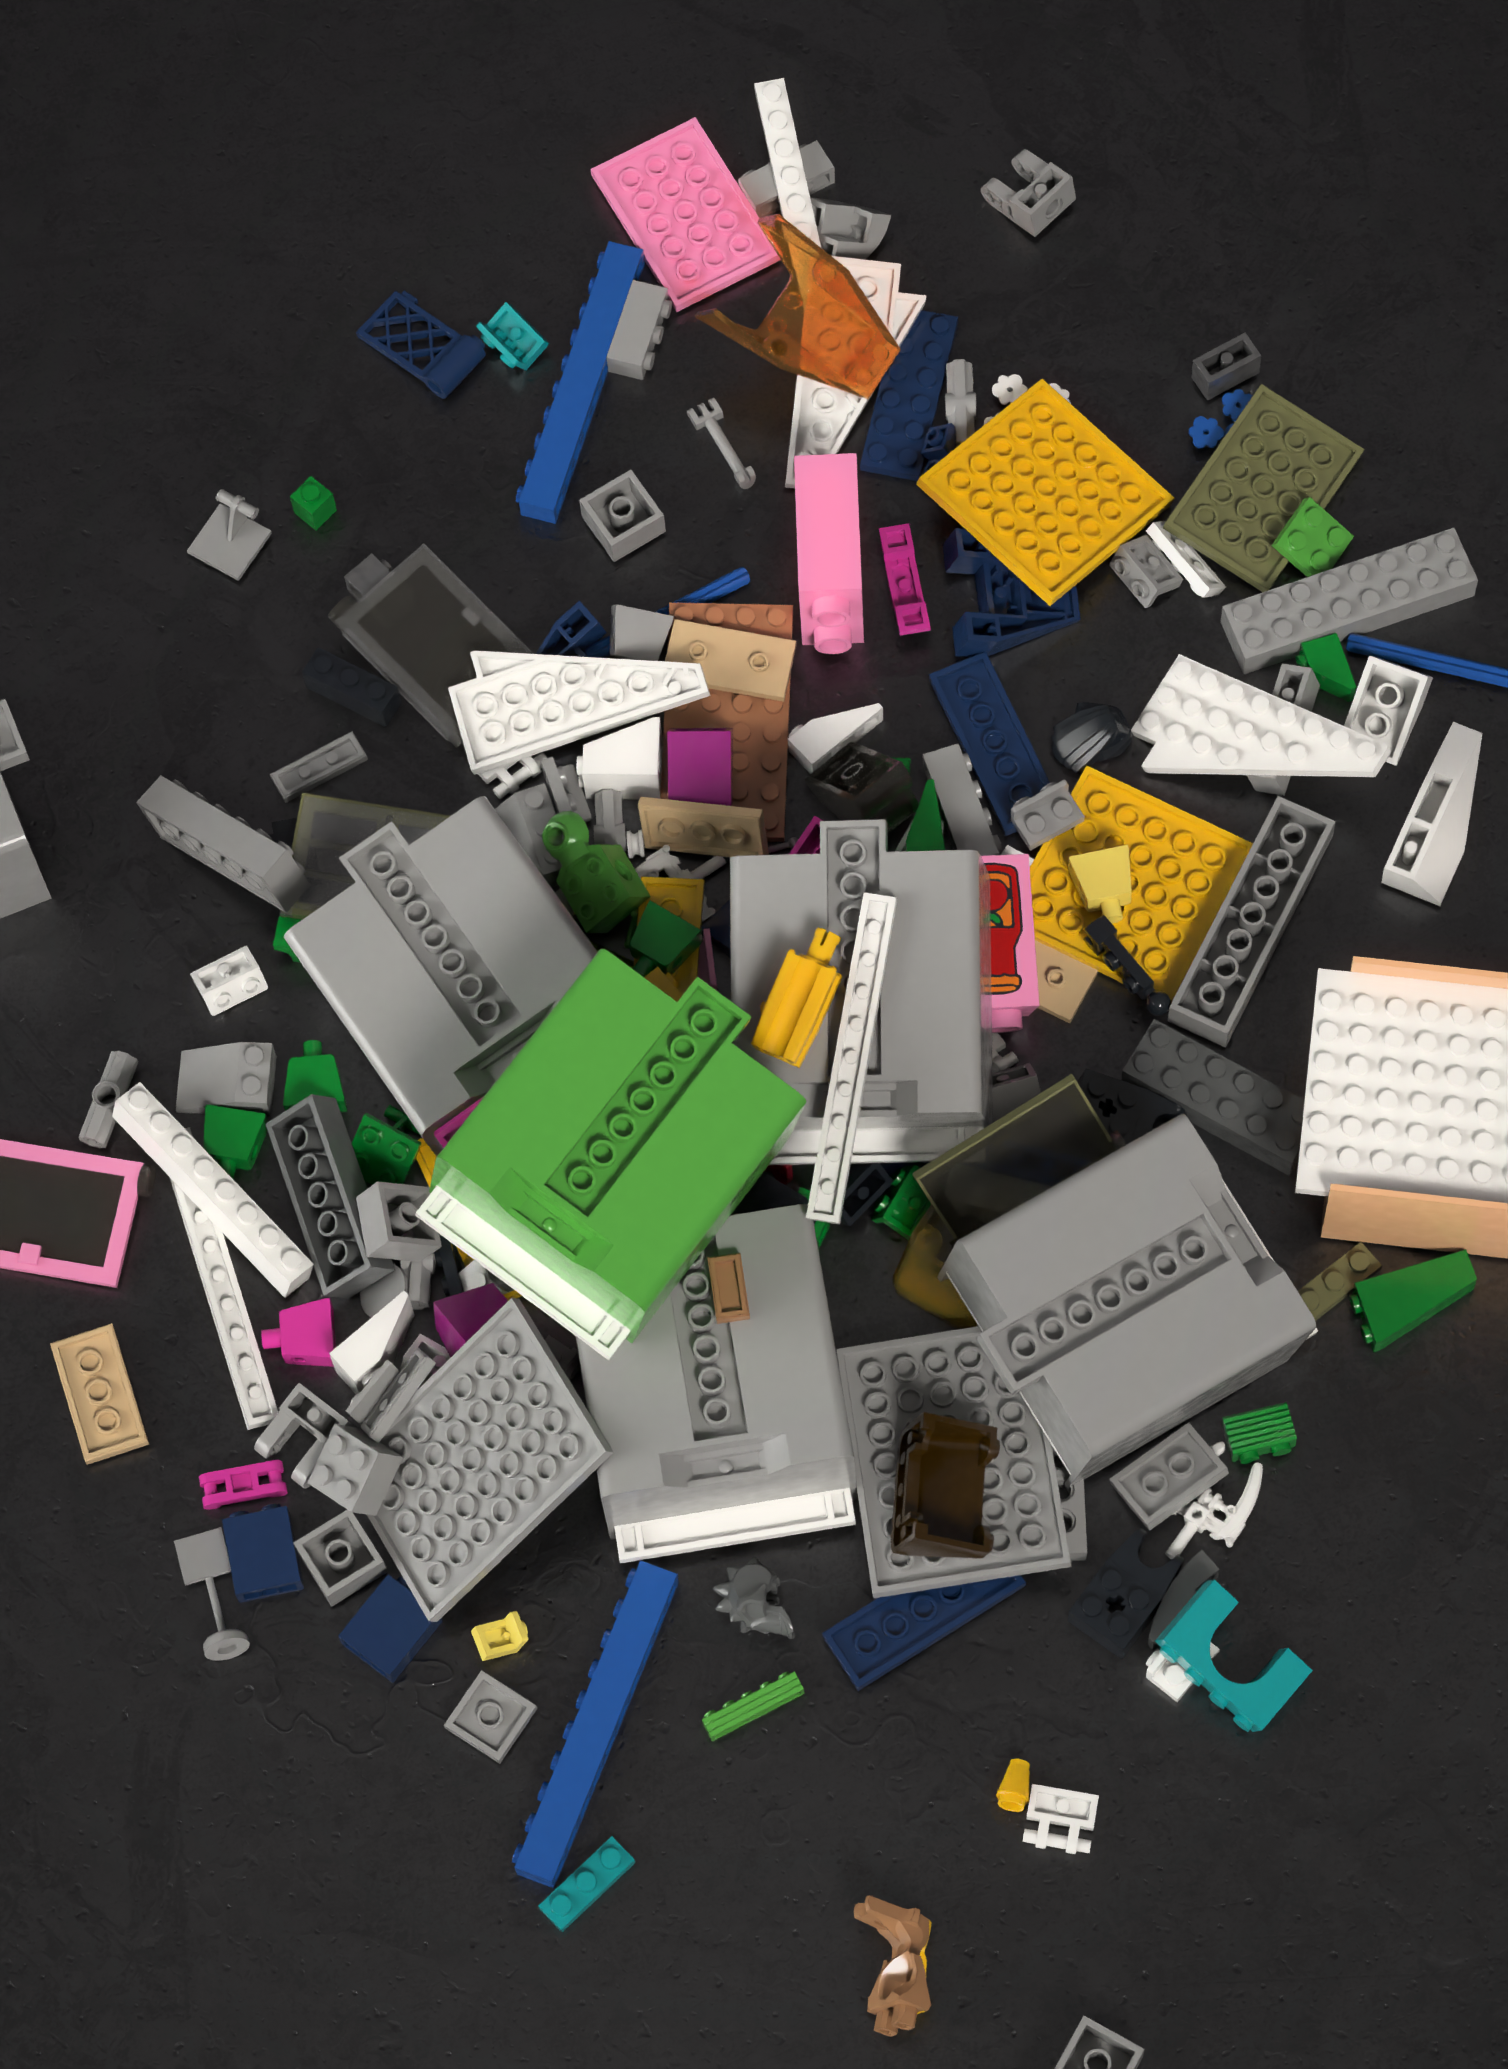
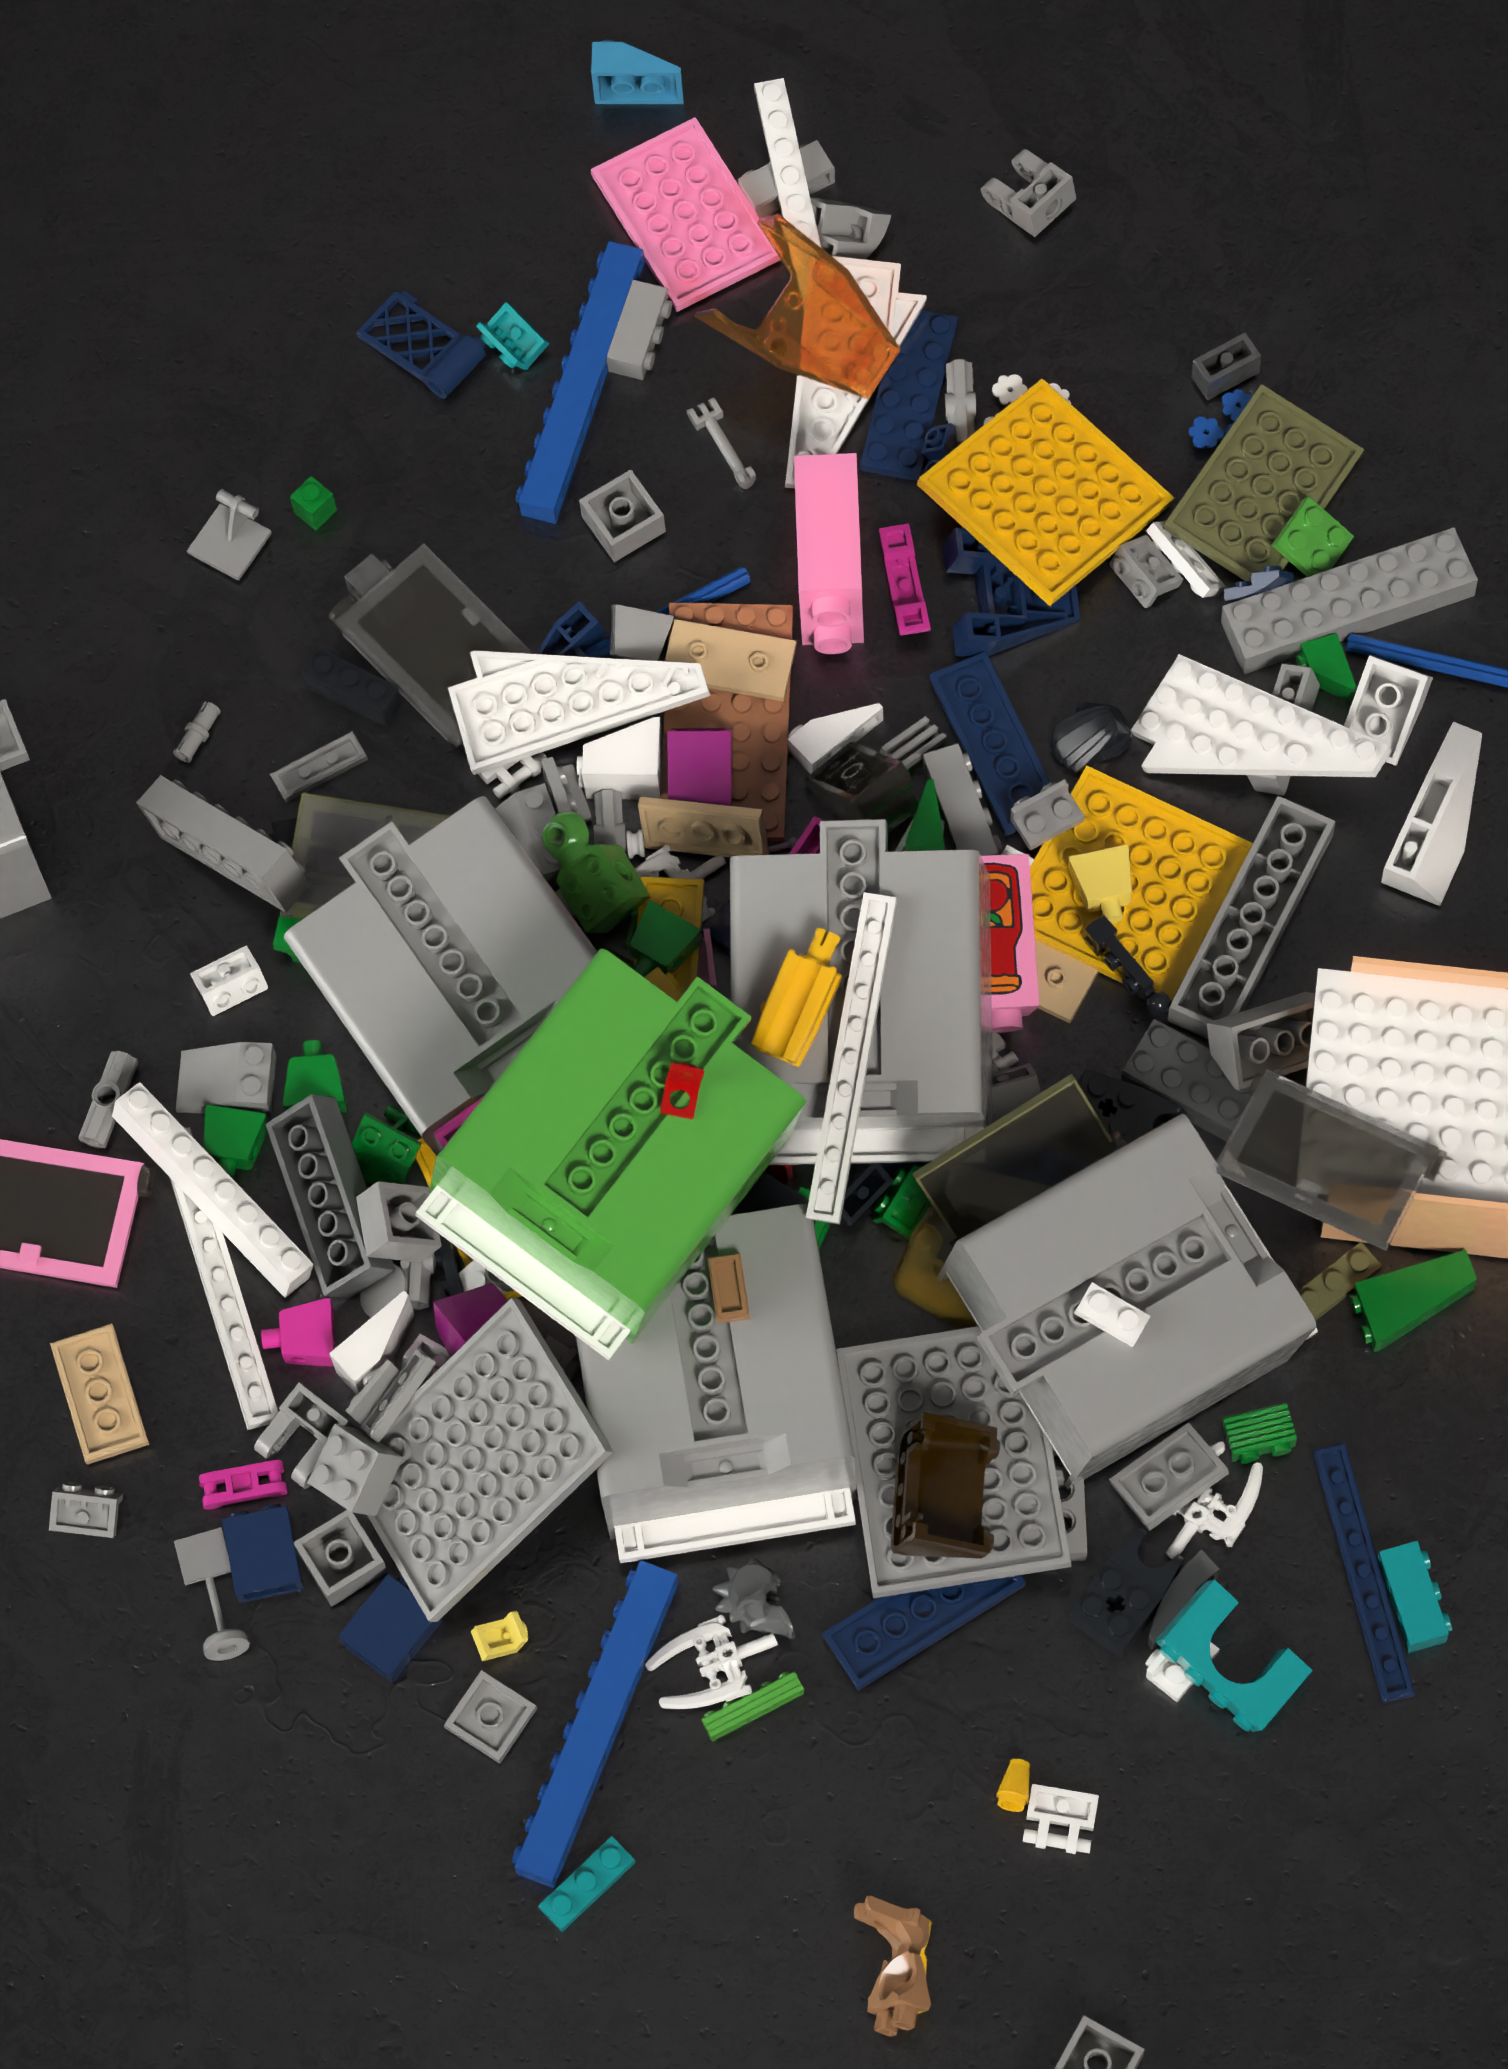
none -> light grey bracket [49,1482,123,1538]
none -> light grey pin [173,701,221,763]
none -> dark azure slope [591,40,684,104]
none -> white bar [645,1615,778,1709]
none -> red bracket [660,1063,705,1120]
none -> light grey tile [880,716,947,774]
none -> white plate [1074,1282,1150,1347]
none -> light grey slope [1207,992,1315,1090]
none -> door [1213,1069,1448,1251]
none -> slope [1224,566,1294,603]
none -> dark blue tile [1313,1443,1415,1704]
none -> teal brick [1378,1541,1452,1653]

